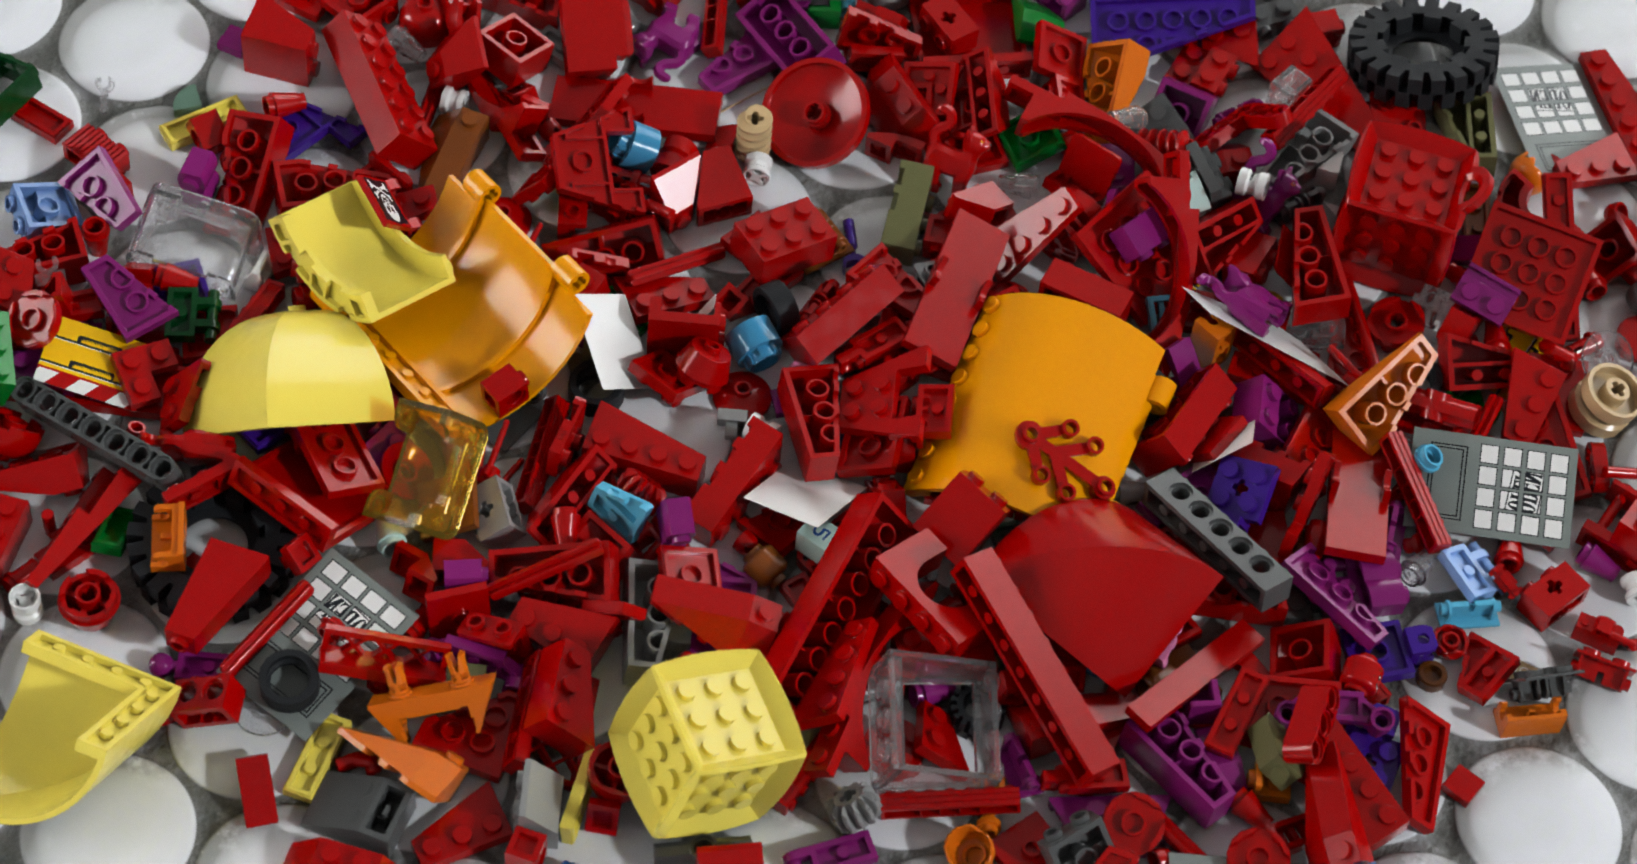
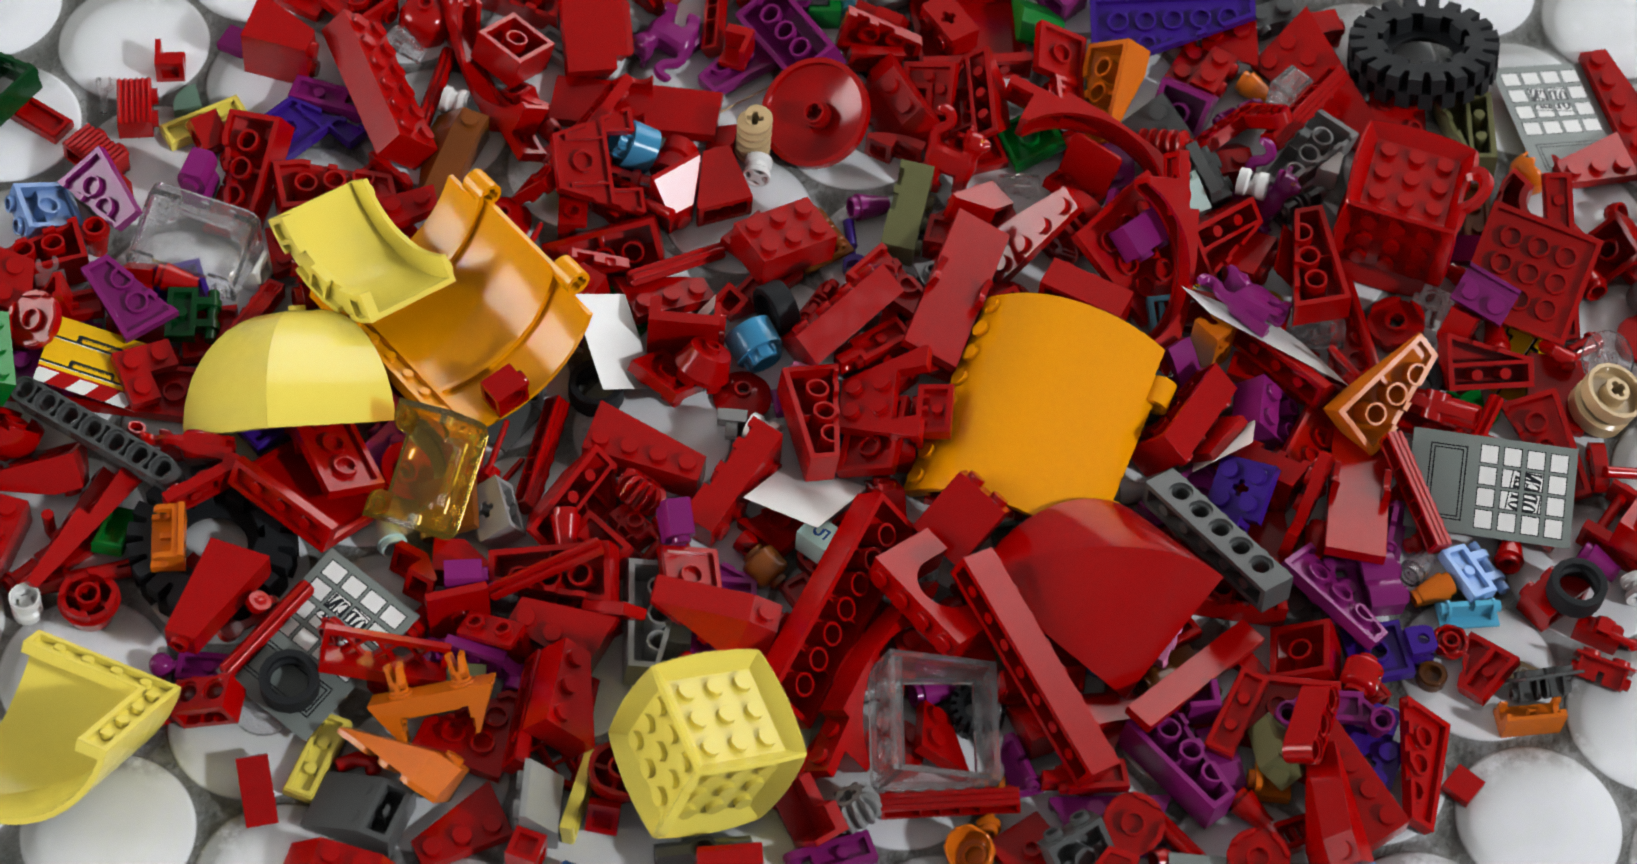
red wing [160,357,211,433] -> none
red cone [262,92,307,118] -> none
red tile [279,532,322,576] -> none
flag [355,174,423,237] -> none
red slope [425,15,489,90] -> none
red wing [545,396,587,477] -> none
medium azure wing [587,481,654,545] -> none
red wing [794,616,879,731] -> none
red plant [1014,419,1116,503] -> none
clear cone [1106,105,1148,133] -> none
medium azure plate [1414,444,1443,473] -> none
red piece [1488,563,1523,600] -> none
red wing [1500,347,1568,443] -> none
none -> red pin [37,558,132,595]
none -> red brick [116,77,159,139]
none -> red panel [154,39,186,82]
none -> red piece [216,591,279,643]
none -> magenta plate [288,74,362,123]
none -> red panel [719,23,755,72]
none -> red panel [774,772,849,848]
none -> magenta cone [846,193,891,222]
none -> orange cone [1234,70,1277,104]
none -> orange cone [1409,572,1457,608]
none -> black tyre [1545,557,1608,618]

